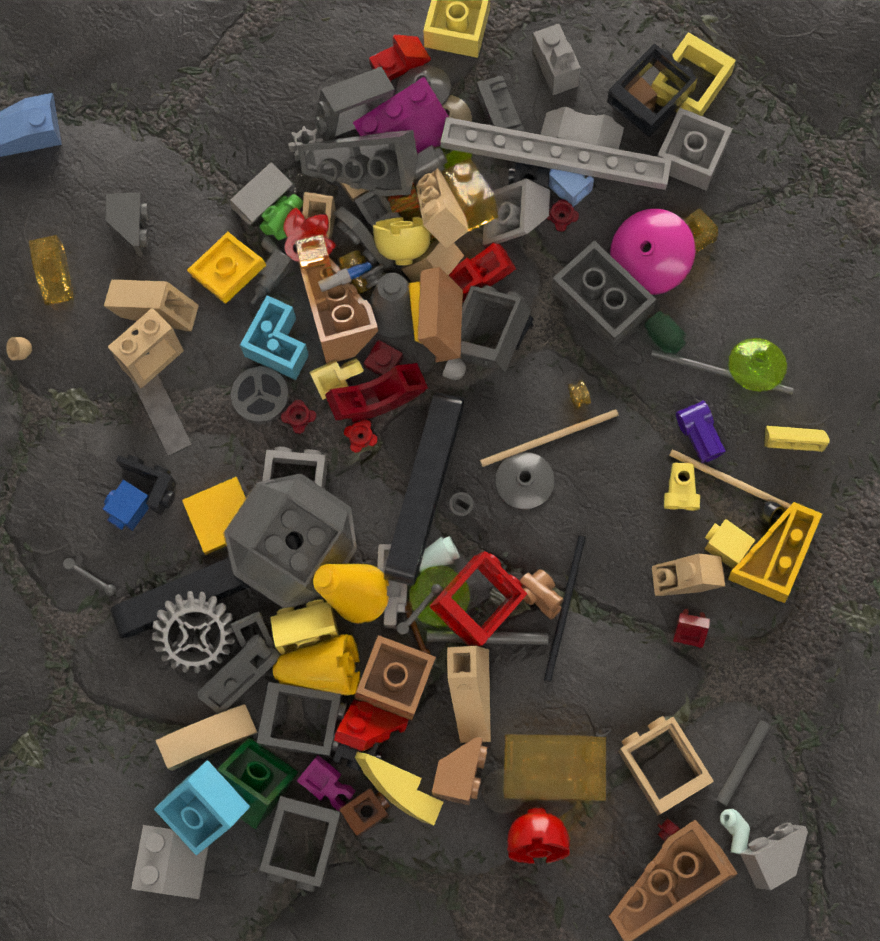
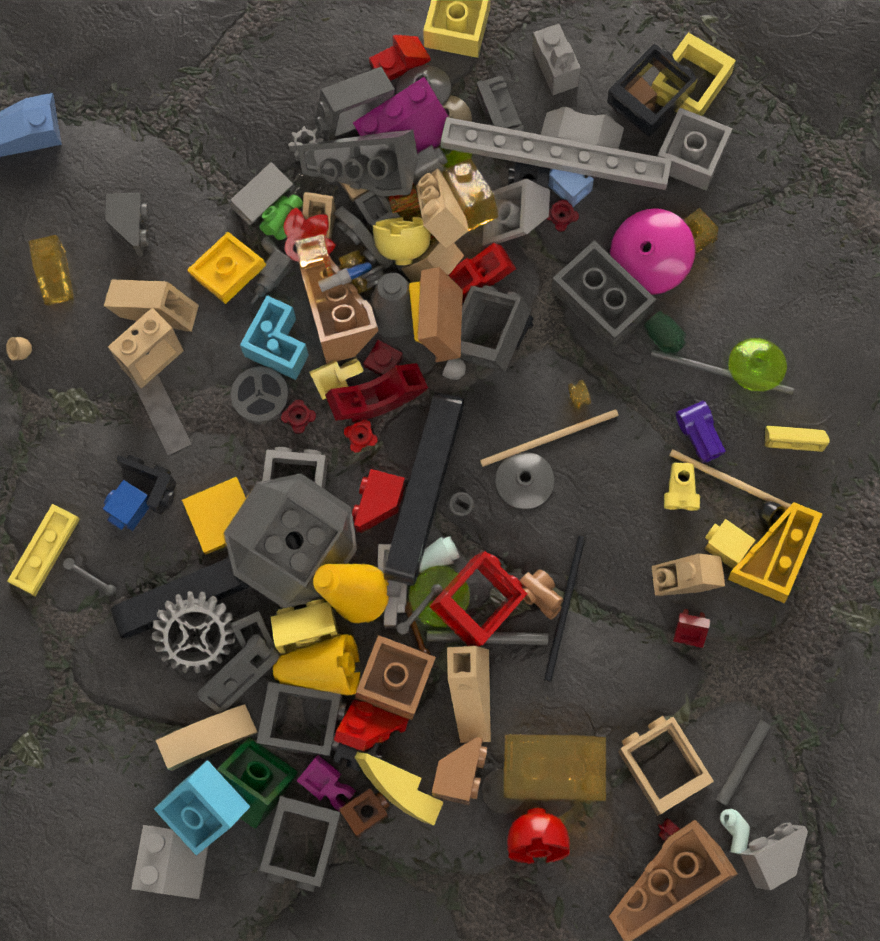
none -> light yellow tile [7,504,80,596]
none -> red slope [352,469,406,533]

